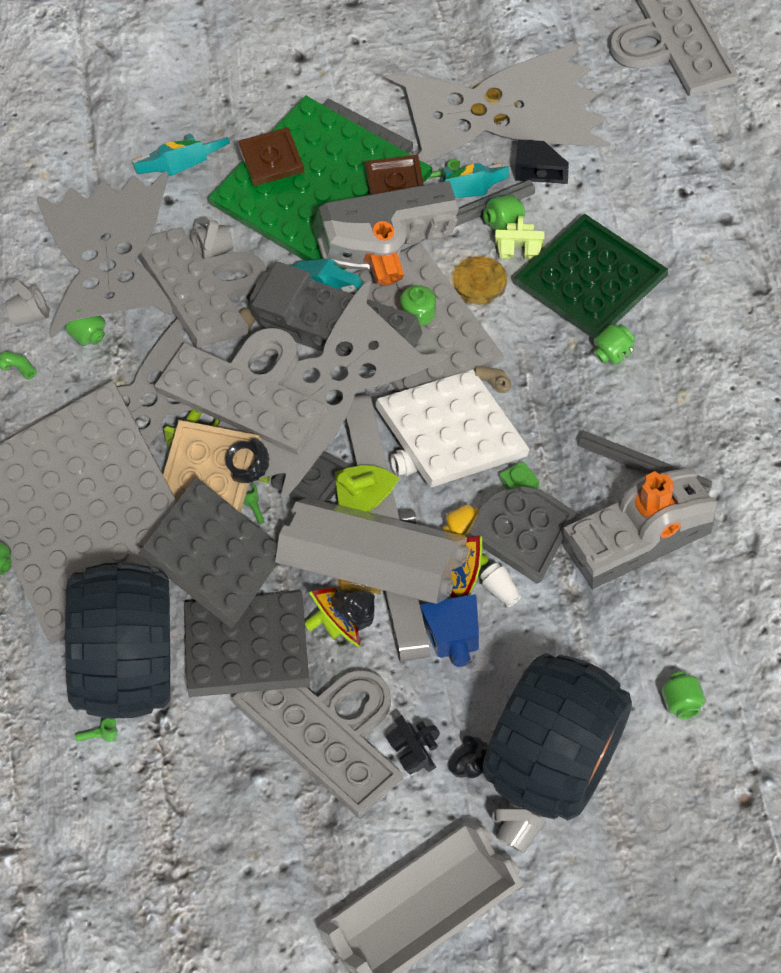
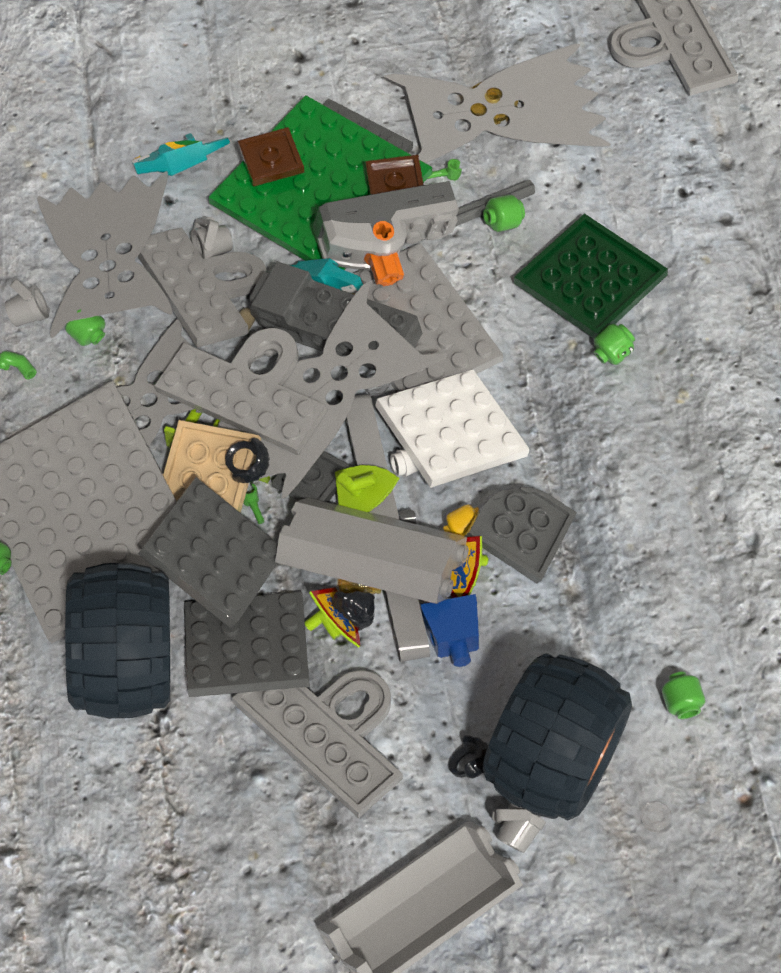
bright green hand [75,718,118,742] -> none
black hips [385,715,440,775] -> none
bright green head [400,285,436,326] -> none
teal animal [442,163,509,198] -> none
clear yellow plate [453,256,507,305] -> none
clear plate [466,654,496,677] -> none
dark tan arm [475,366,511,393] -> none
white cone [480,563,521,607] -> none
yellowish green hips [495,216,545,260] -> none
bright green plate [499,461,542,491] -> none
black slope [515,139,569,184] -> none
light grey piece [563,469,717,590] -> none
dark grey axle [578,431,712,494] -> none

